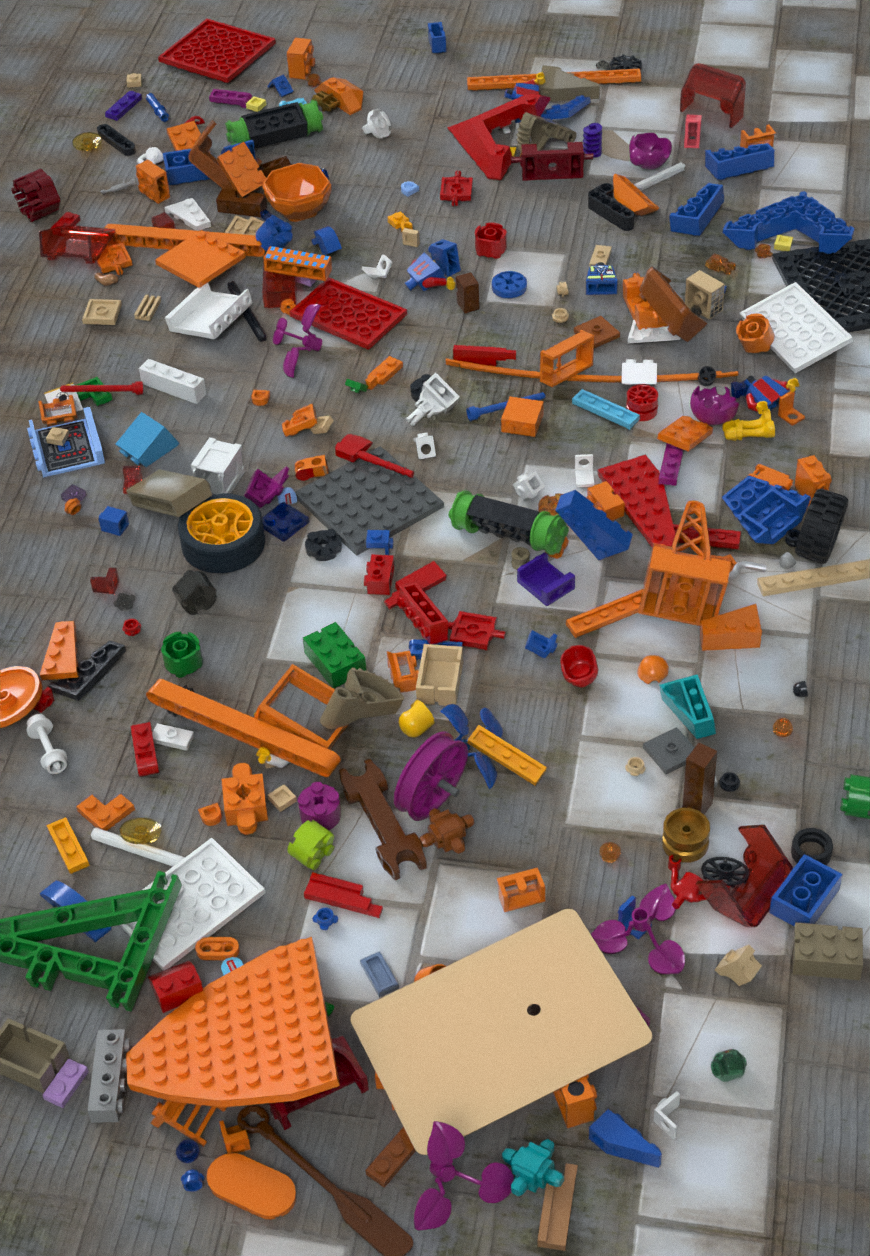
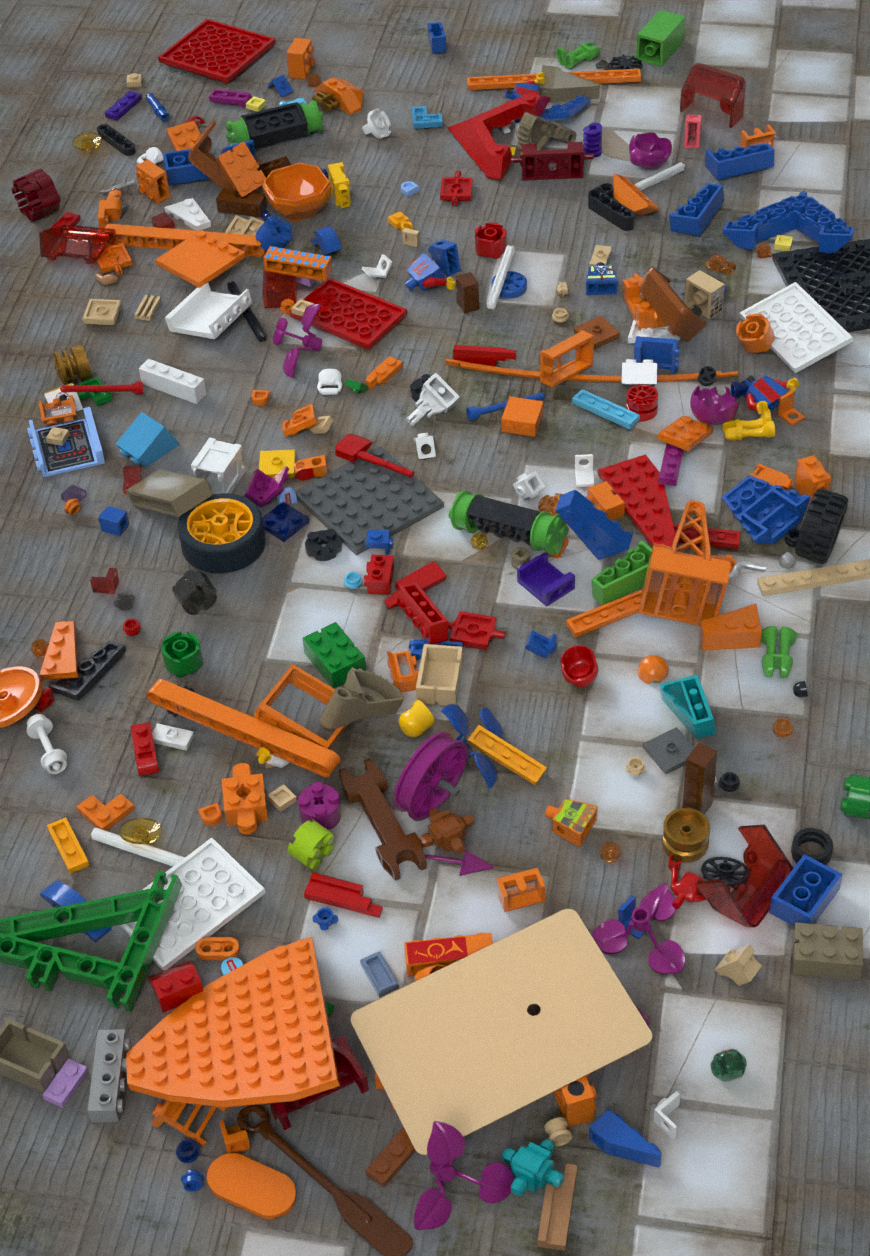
none -> clear orange plate [31,639,49,657]
none -> pearl gold wheel [54,344,92,385]
none -> orange plate [98,188,126,231]
none -> yellow plate [259,450,296,478]
none -> tan plate [291,299,314,317]
none -> white piece [317,369,342,395]
none -> yellow hips [327,162,351,208]
none -> medium azure plate [344,572,363,589]
none -> brick [404,933,493,977]
none -> dark azure plate [412,106,443,129]
none -> magenta piece [425,850,494,876]
none -> clear yellow plate [470,532,488,550]
none -> white axle [487,245,515,310]
none -> tan wheel [544,1117,572,1147]
none -> torso [545,799,598,848]
none -> bright green piece [556,42,600,69]
none -> bright green wedge [591,541,652,605]
none -> blue panel [634,336,680,375]
none -> bright green brick [636,10,685,67]
none -> bright green piece [761,626,797,678]

